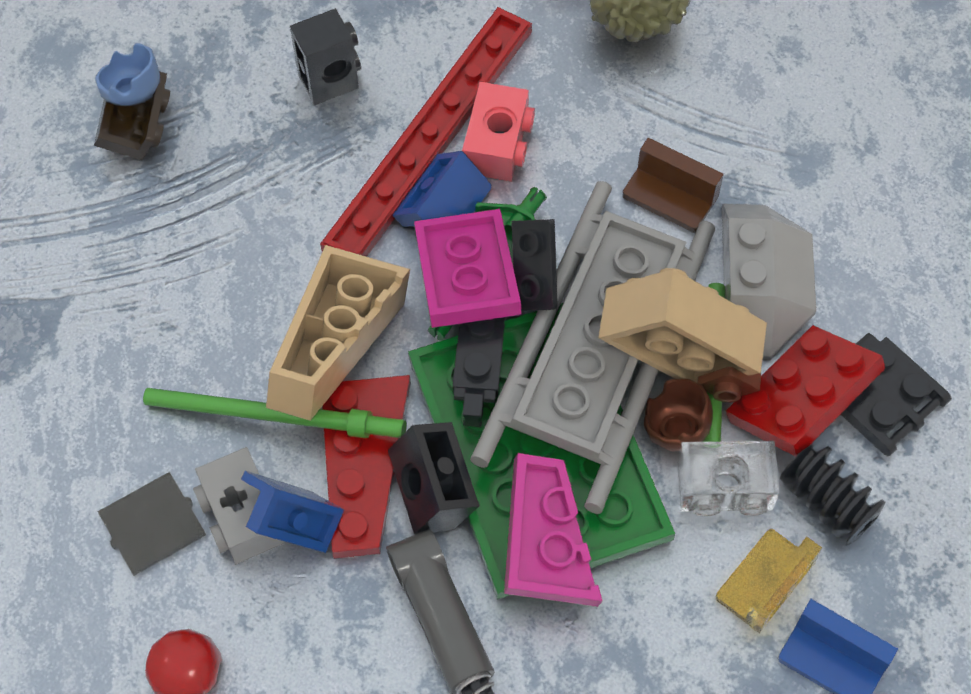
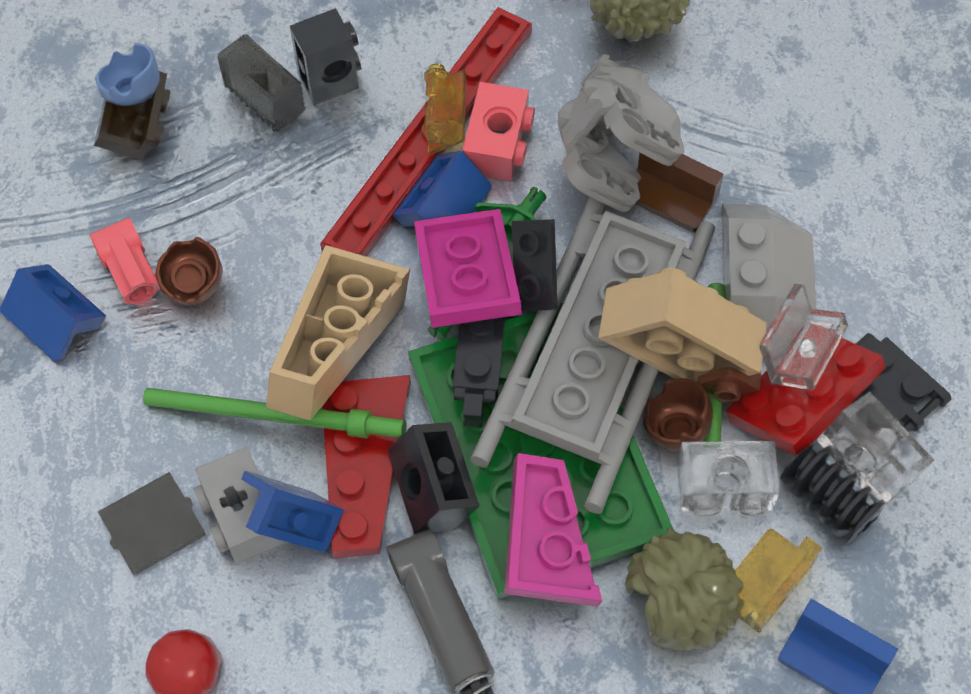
none -> blue panel [0,264,106,361]
none -> coral piece [89,217,160,305]
none -> copper hair [155,237,223,305]
none -> clear smoke brick [218,35,306,132]
none -> clear yellow hinge [422,63,466,155]
none -> light grey animal [557,54,685,212]
none -> olive hair [625,527,744,651]
none -> clear panel [759,284,848,390]
none -> clear brick [817,392,934,506]

